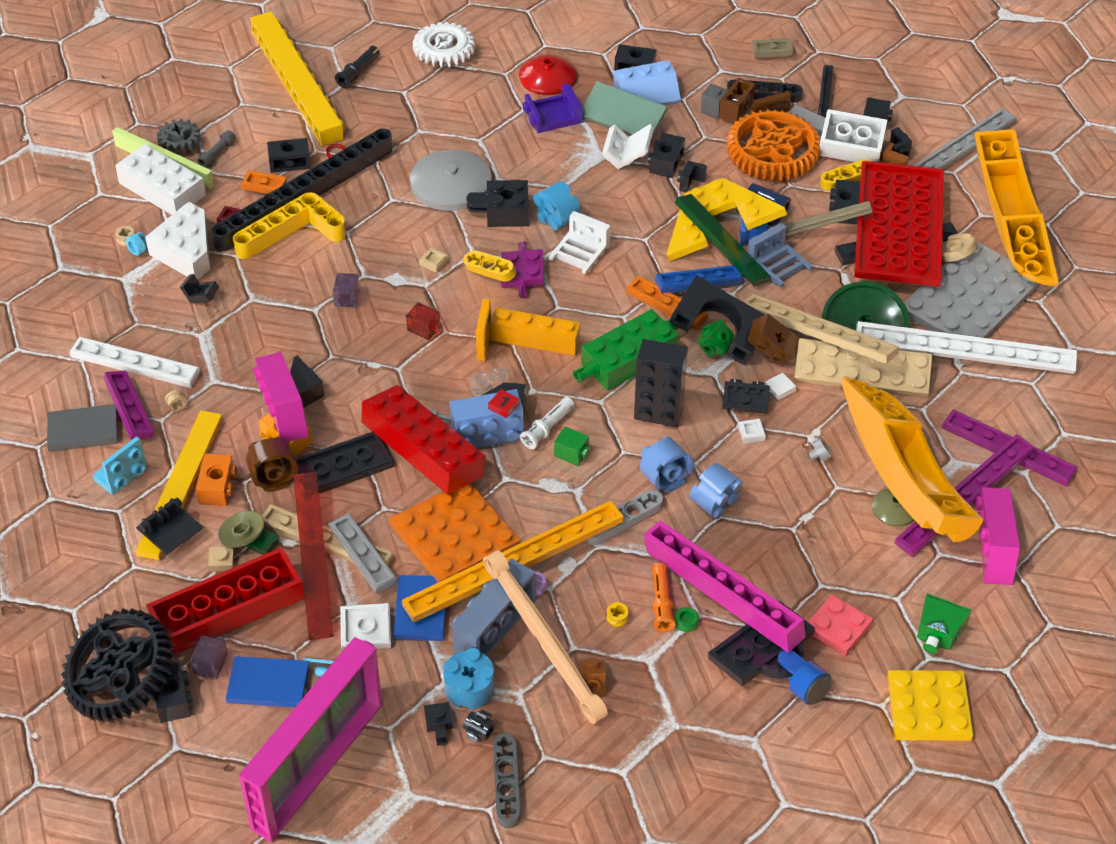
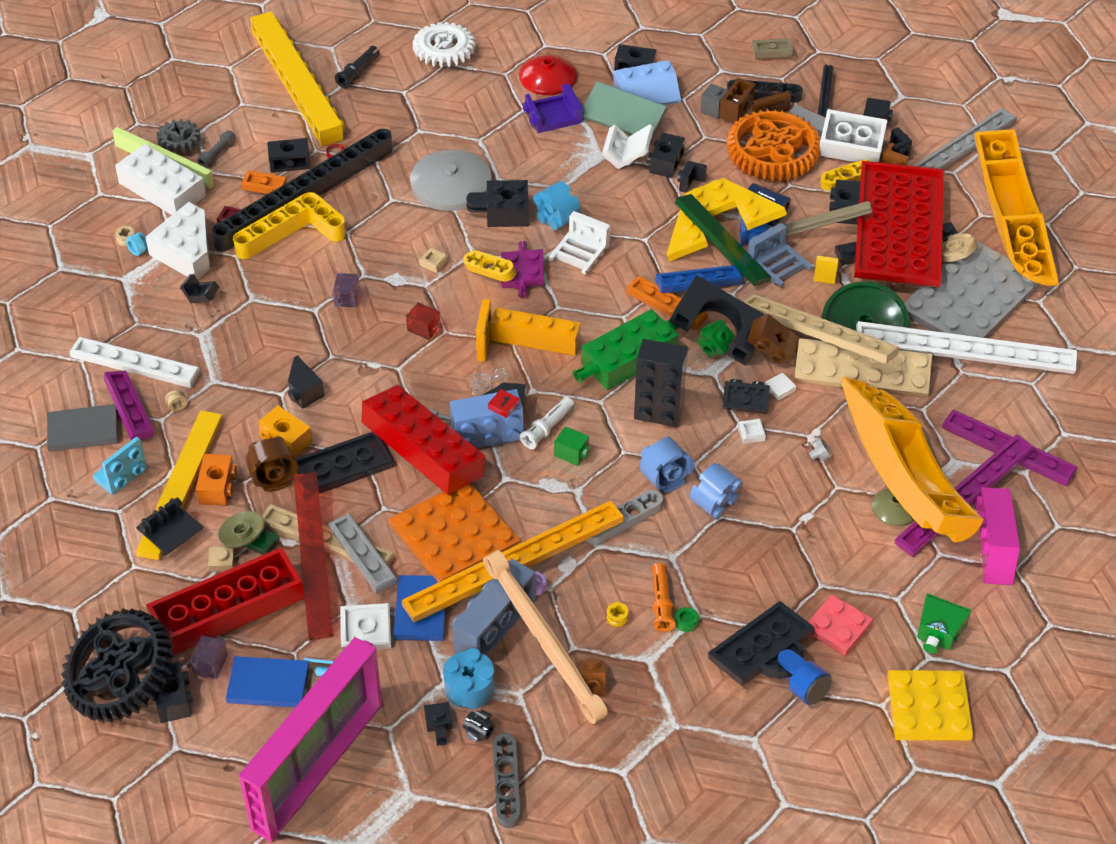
dark pink wedge [253,352,308,442] -> none
dark pink brick [644,520,805,653] -> none
none -> yellow slope [814,256,839,284]

